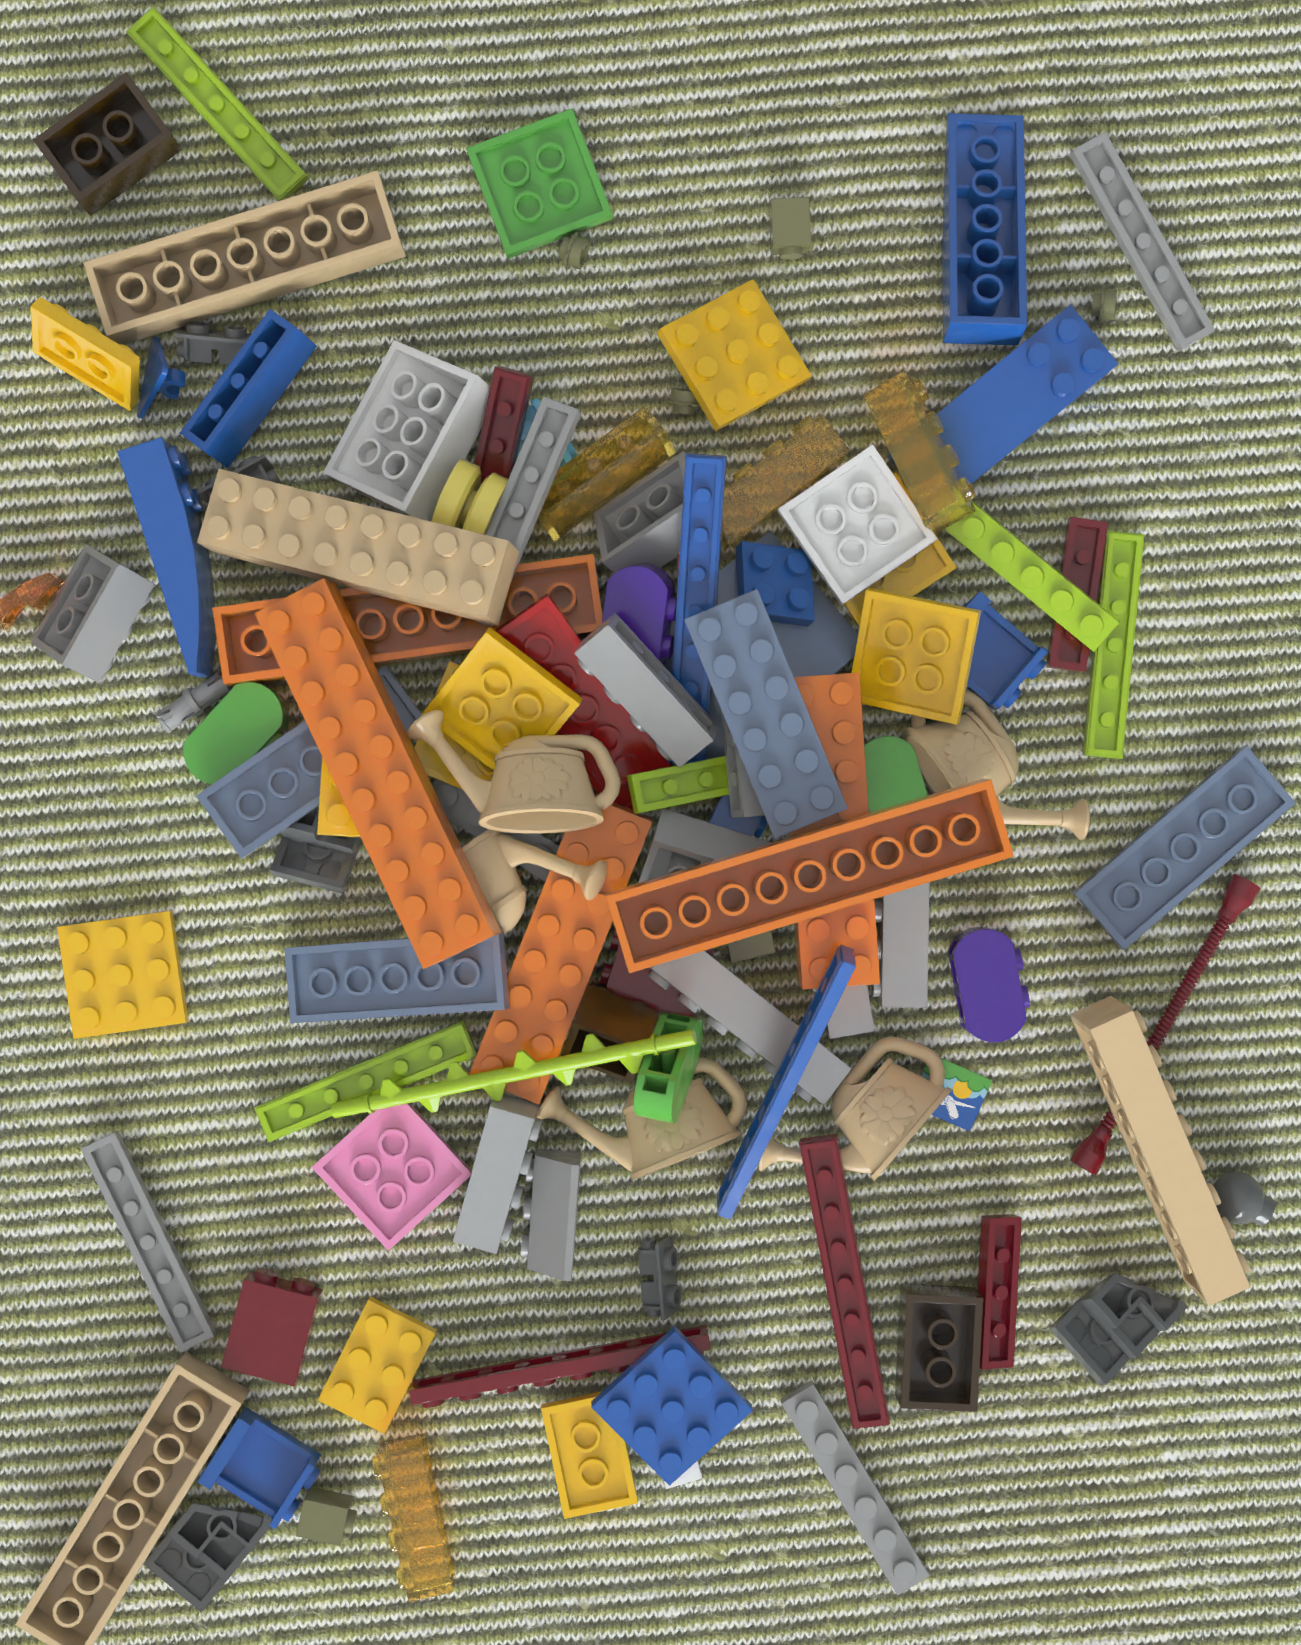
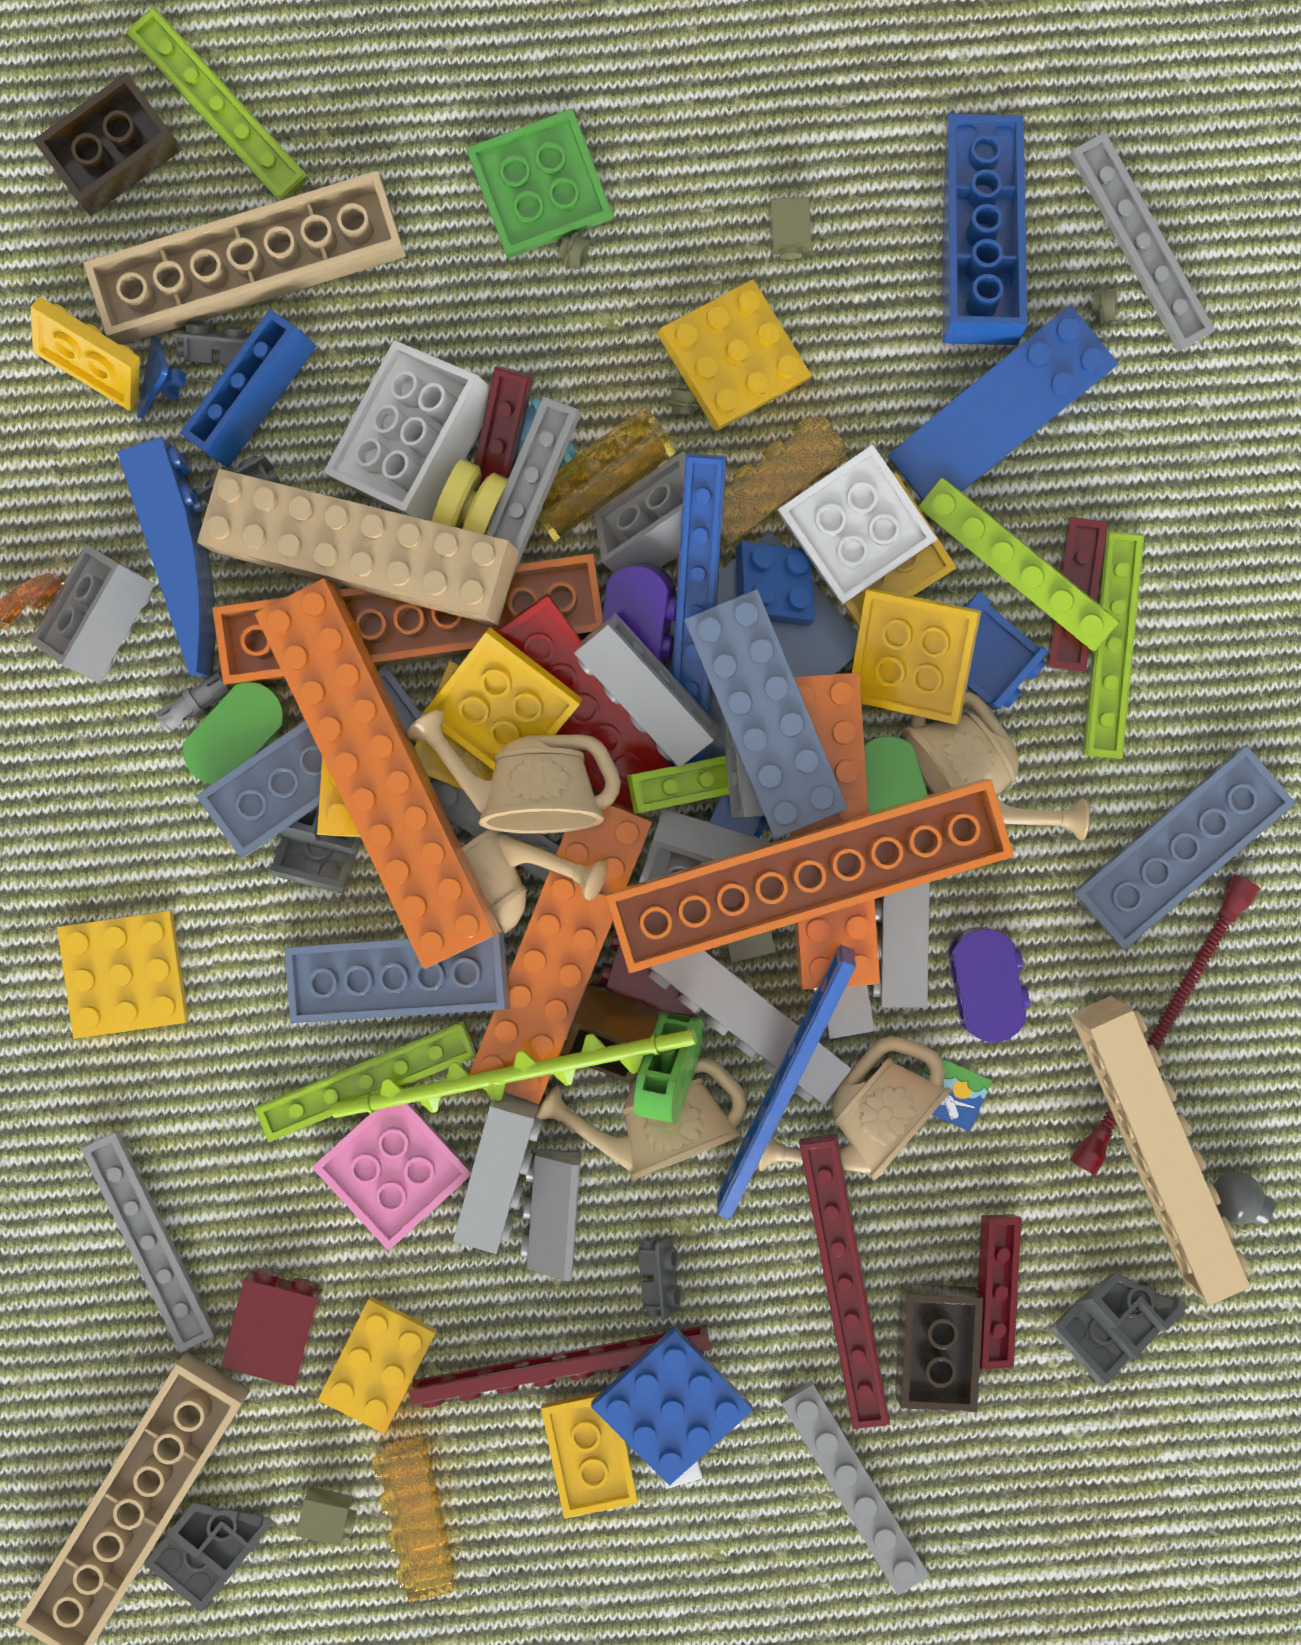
blue panel [198,1406,321,1529] -> none
clear yellow brick [863,371,976,533] -> none

